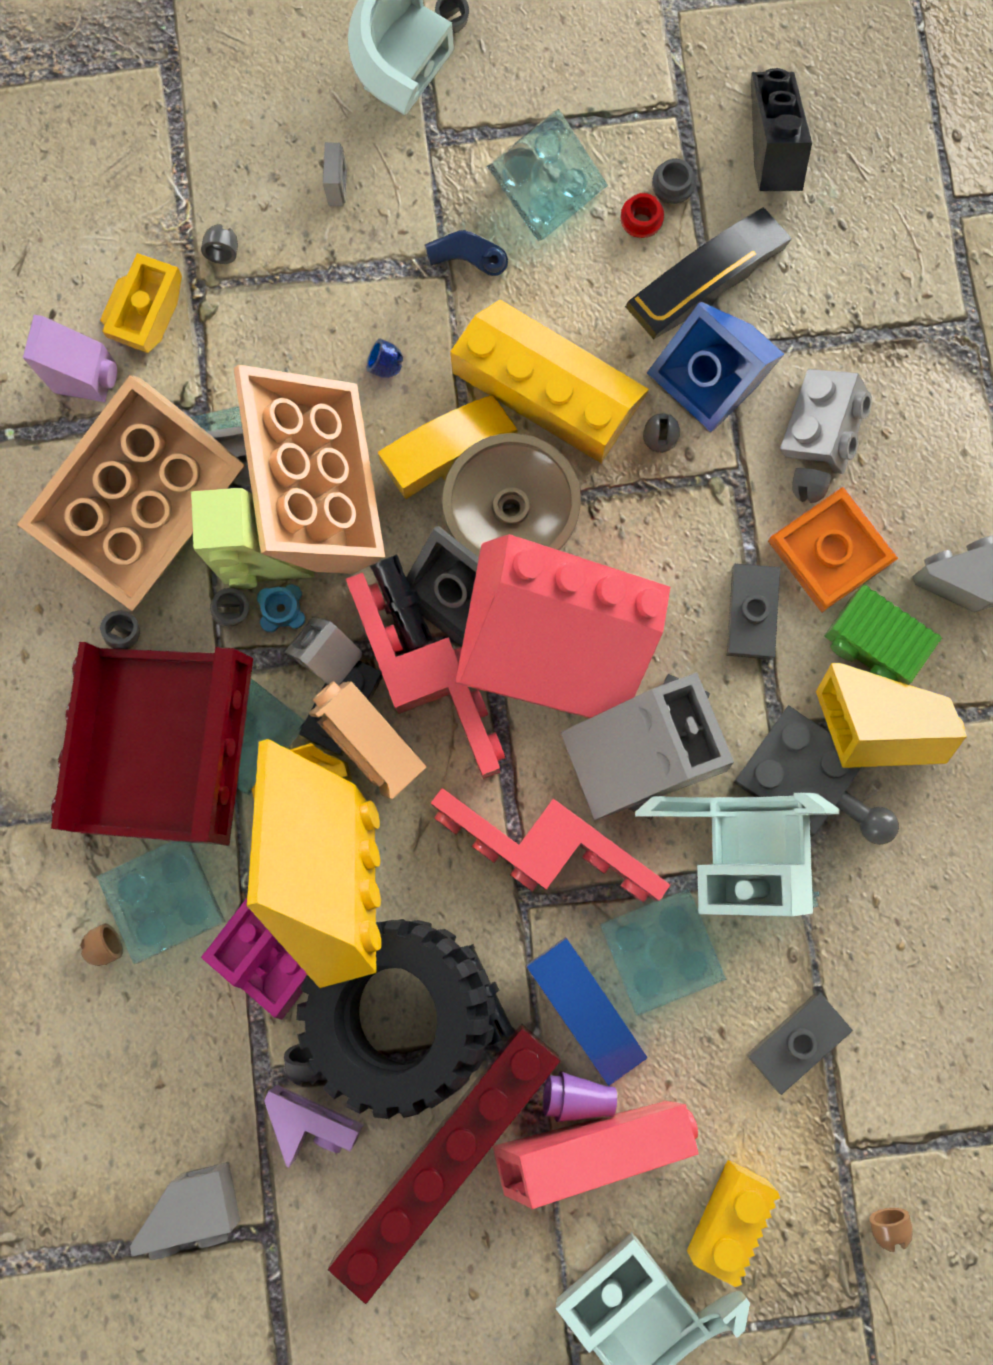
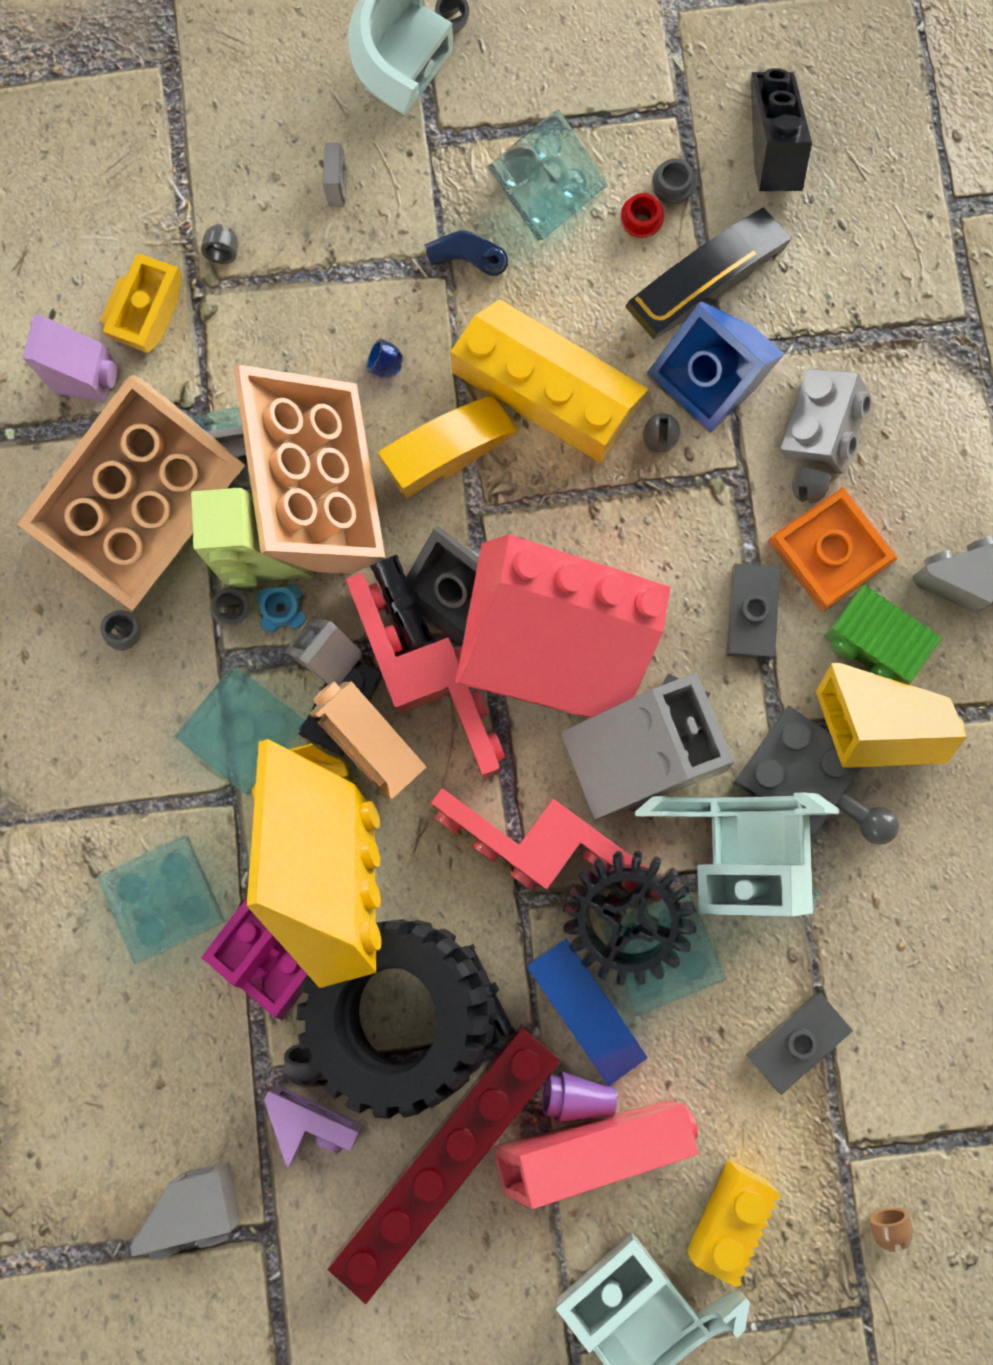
dark red panel [51,642,253,846] -> none
medium nougat hinge [80,923,123,966] -> none
dark tan dish [442,433,581,557] -> none
none -> black gear [563,851,696,986]

